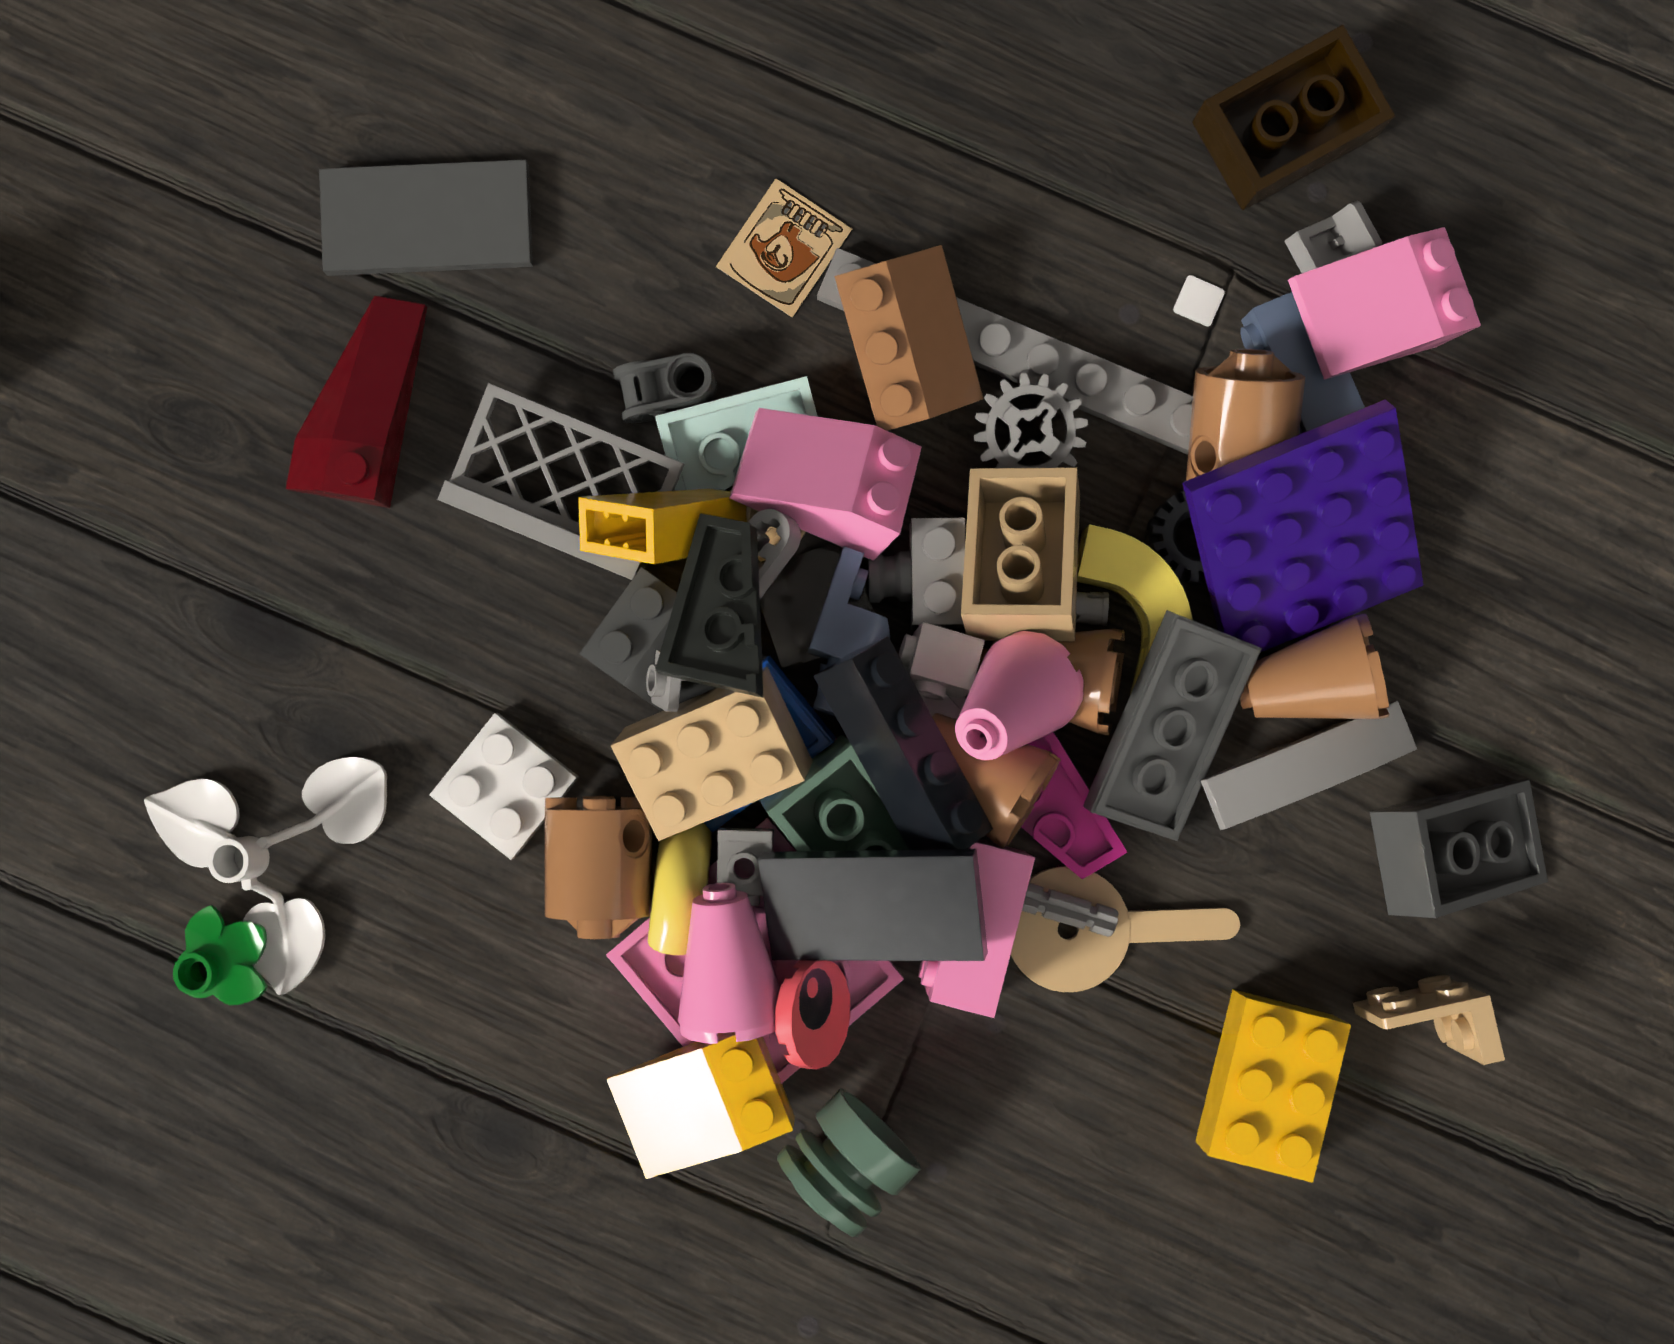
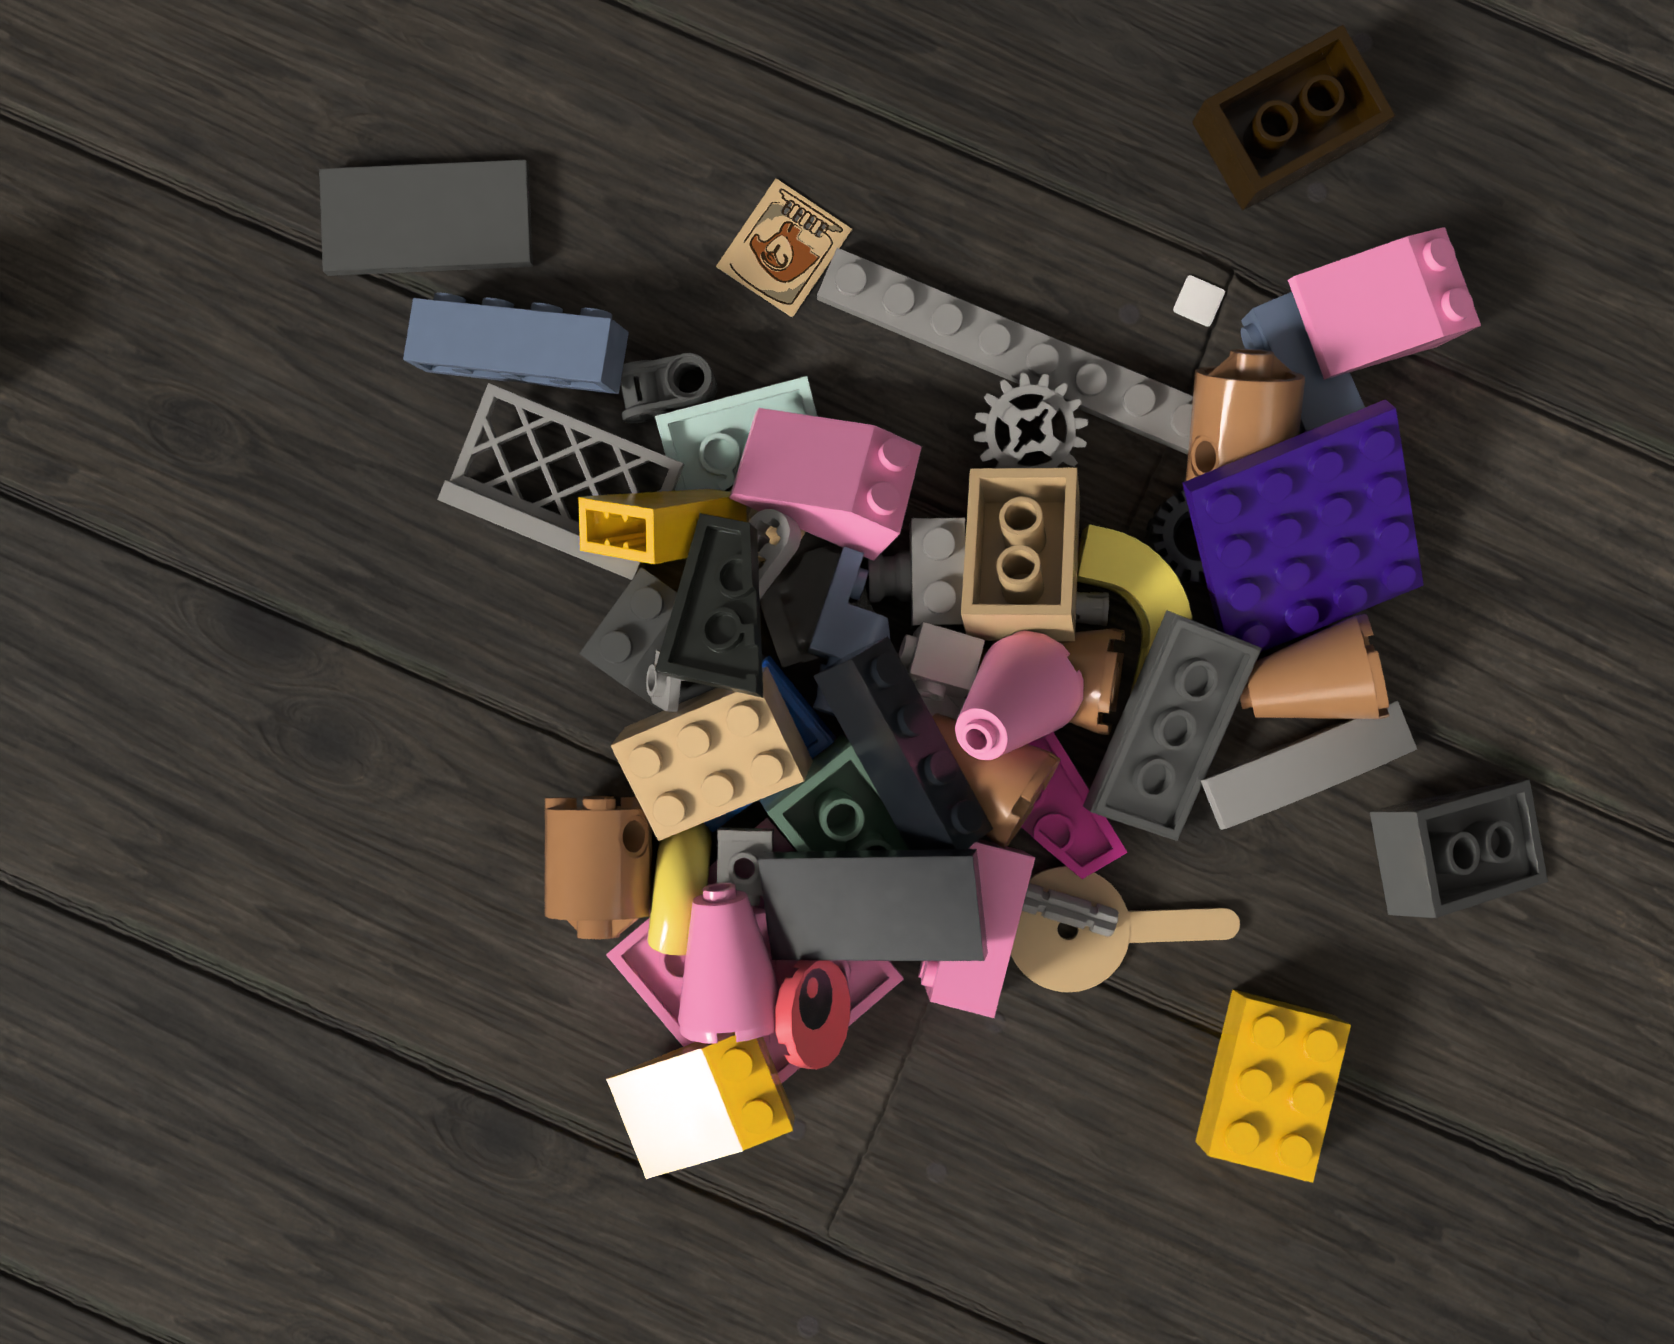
white plant [144,757,387,995] -> none
green plate [173,905,267,1005] -> none
dark red wedge [286,296,428,508] -> none
white plate [430,713,579,860] -> none
sand green wheel [777,1088,921,1237] -> none
medium nougat slope [834,245,984,431] -> none
light grey bracket [1284,201,1382,273] -> none
tan bracket [1353,975,1505,1065] -> none
none -> sand blue brick [403,293,629,394]

